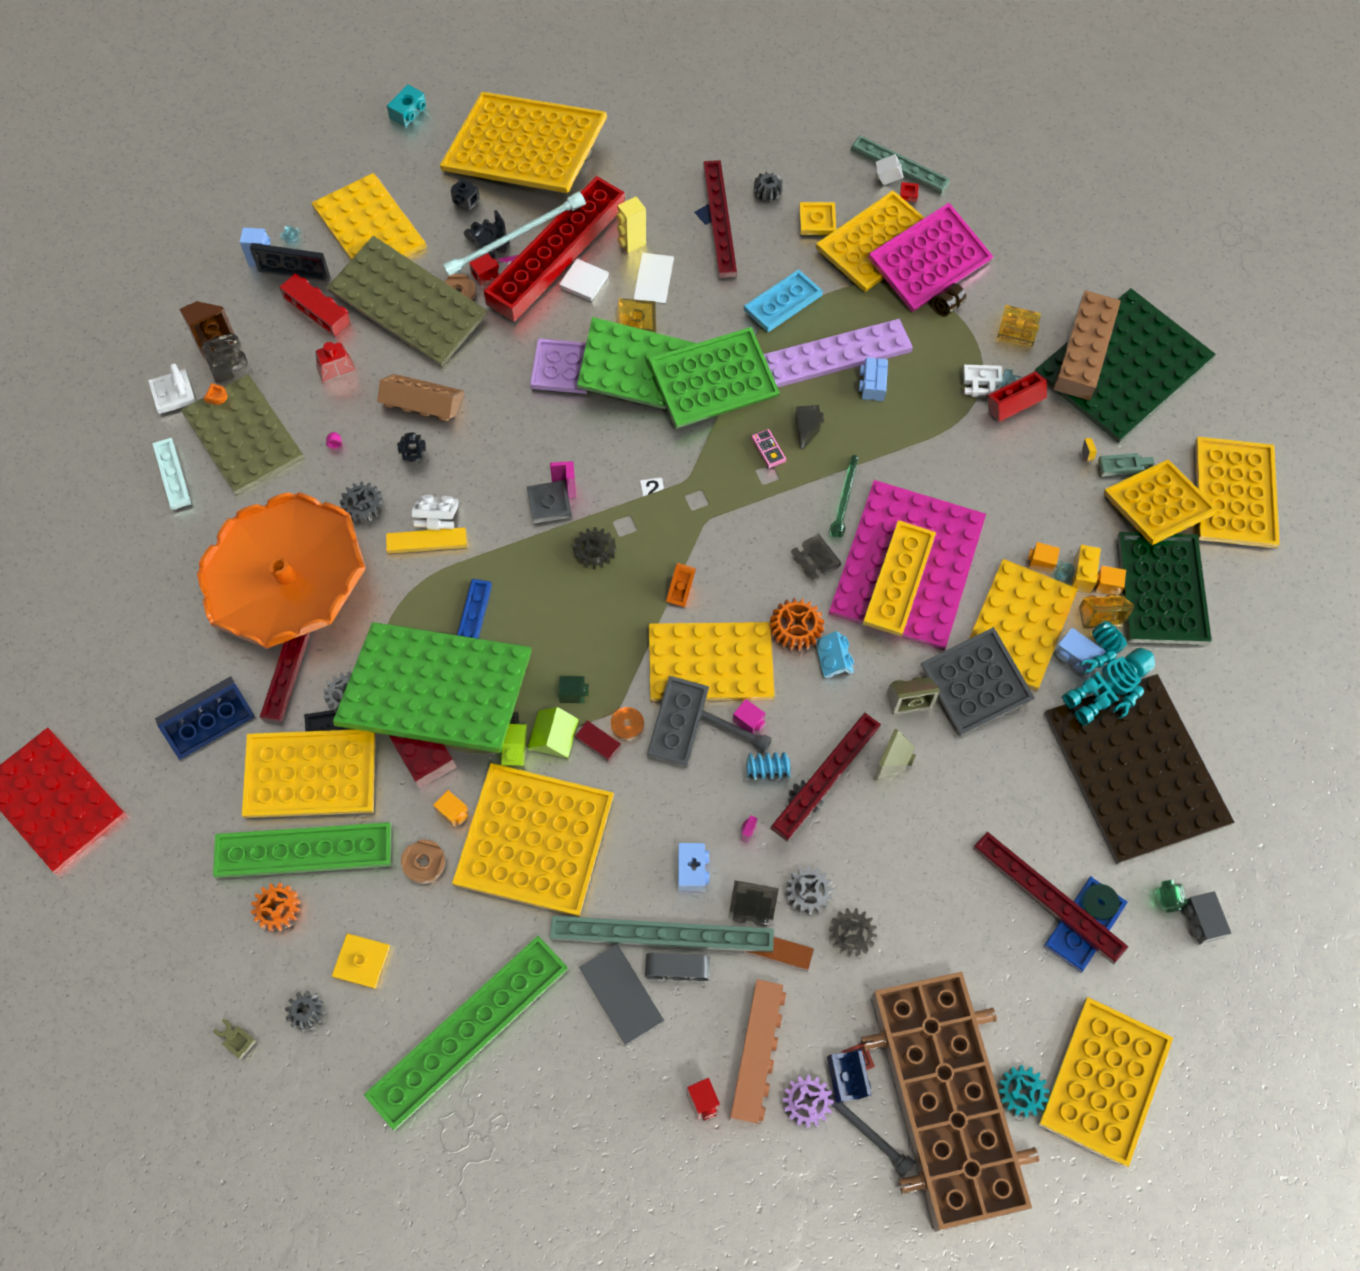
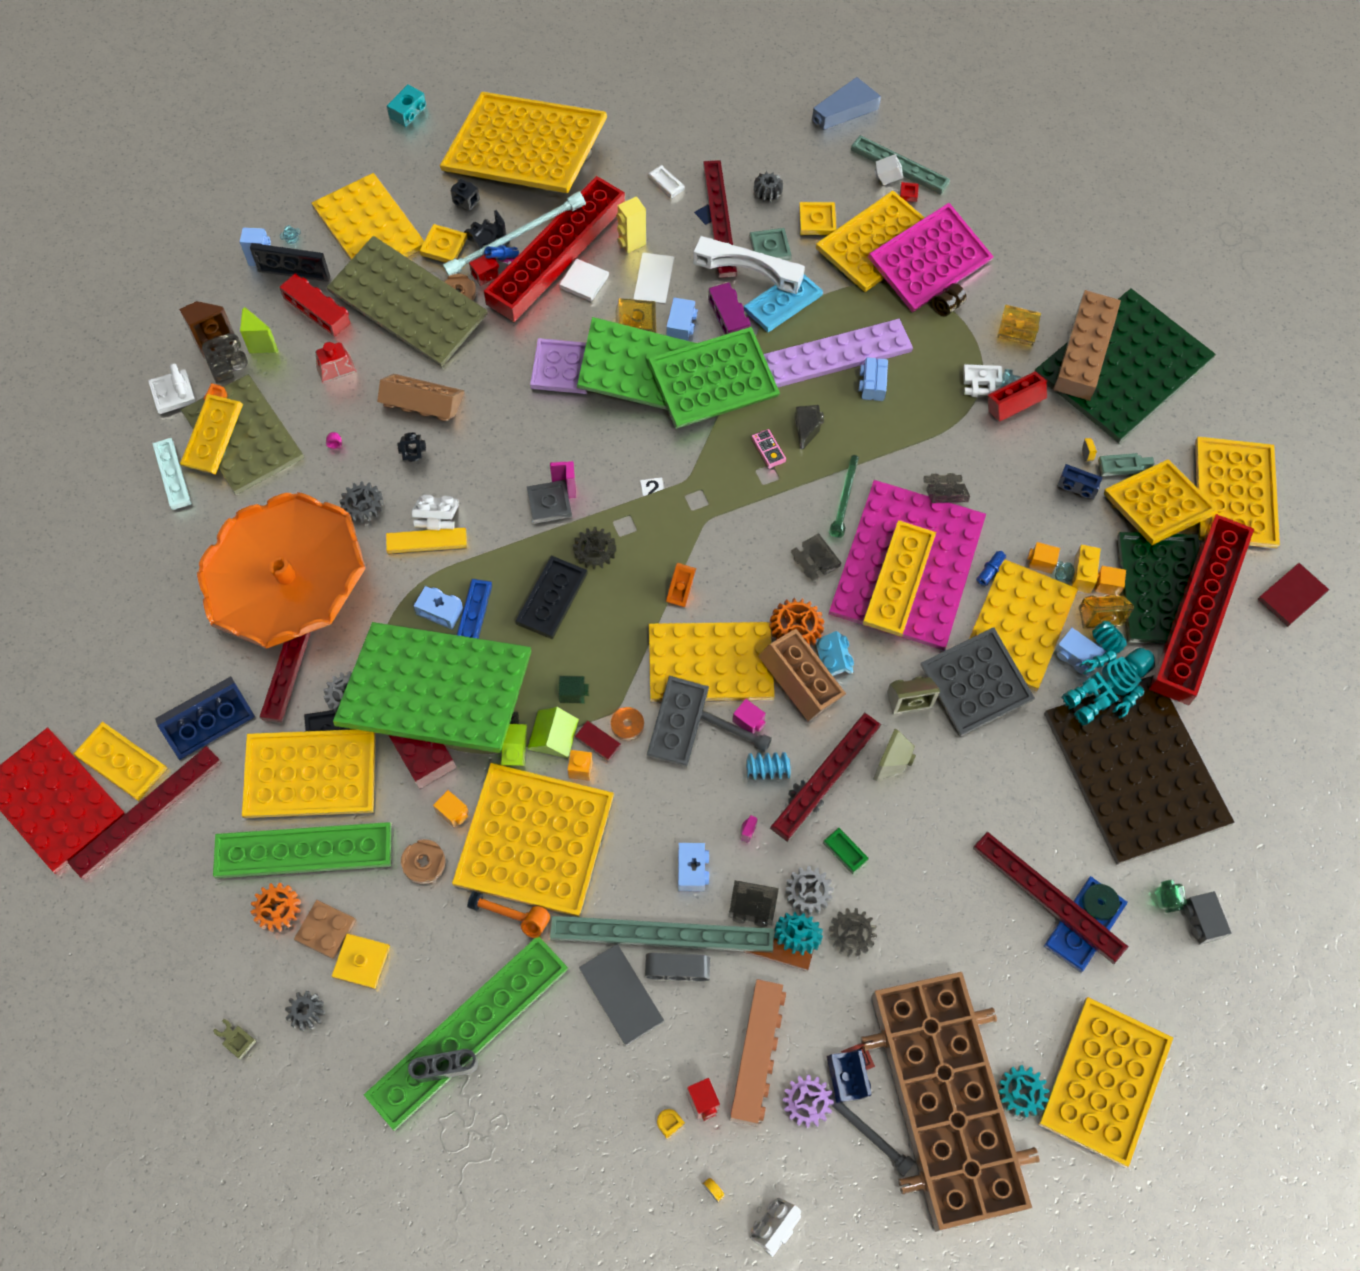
none -> dark red plate [68,746,222,880]
none -> yellow tile [73,722,168,802]
none -> yellow tile [180,394,243,475]
none -> lime slope [240,307,279,353]
none -> medium nougat plate [294,900,357,960]
none -> dark grey beam [408,1049,478,1083]
none -> light blue brick [414,586,463,630]
none -> yellow plate [420,224,467,263]
none -> orange piece [467,891,550,938]
none -> blue pin [484,245,519,260]
none -> black plate [516,555,588,640]
none -> light orange brick [567,750,593,781]
none -> white tile [648,165,684,199]
none -> yellow tile [657,1109,685,1139]
none -> light blue brick [666,298,698,341]
none -> white arch [693,236,805,294]
none -> yellow tile [702,1177,724,1203]
none -> magenta brick [708,282,751,335]
none -> sand green tile [749,228,792,260]
none -> white plate [749,1198,802,1257]
none -> medium nougat slope [758,629,846,722]
none -> teal gear [774,912,823,955]
none -> sand blue slope [812,77,881,130]
none -> green tile [823,828,869,874]
none -> clear smoke plate [923,473,970,503]
none -> blue axle [976,551,1006,586]
none -> dark blue bracket [1057,464,1103,500]
none -> red brick [1149,514,1254,706]
none -> dark red tile [1258,563,1330,627]

